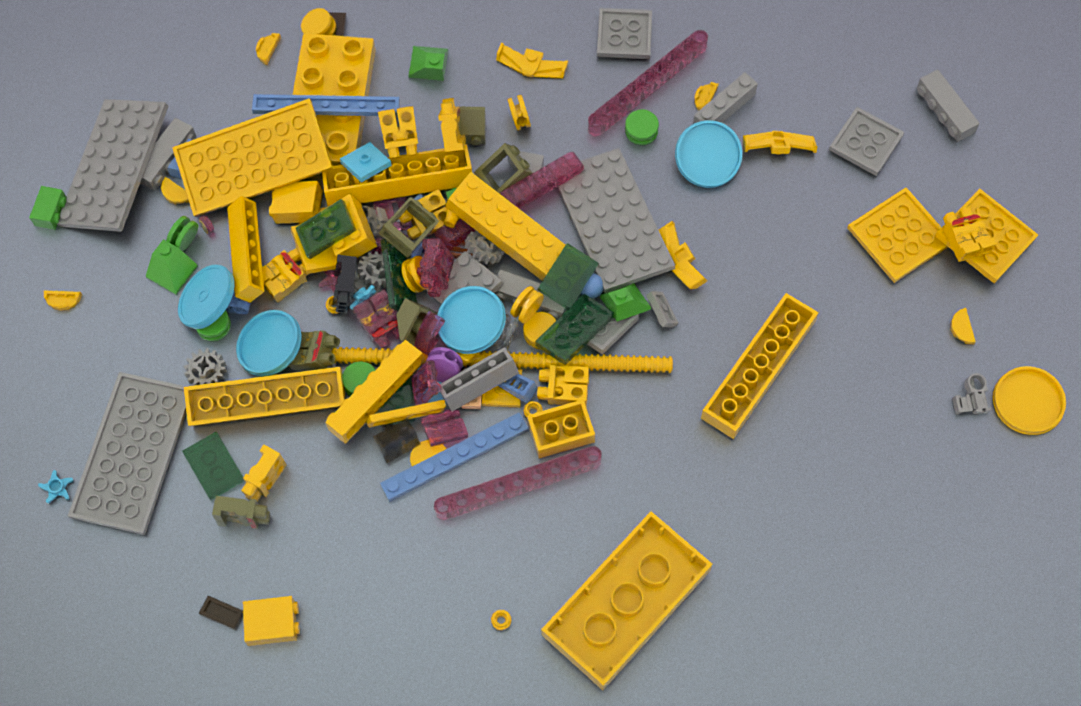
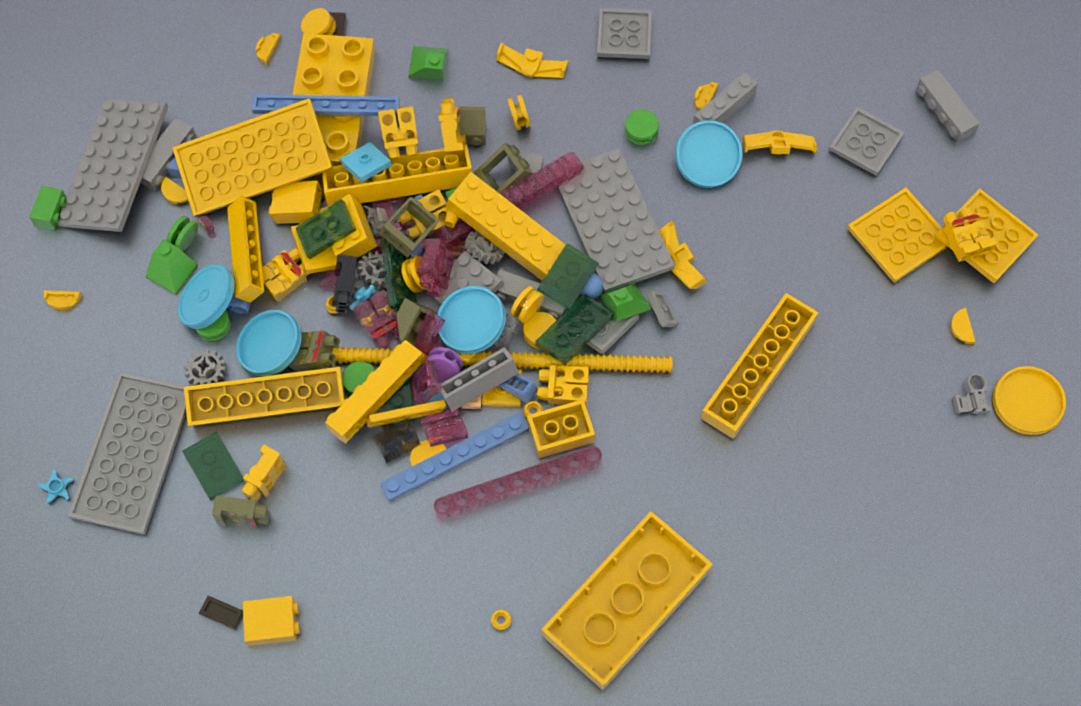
clear pink beam [588,30,708,136] -> none

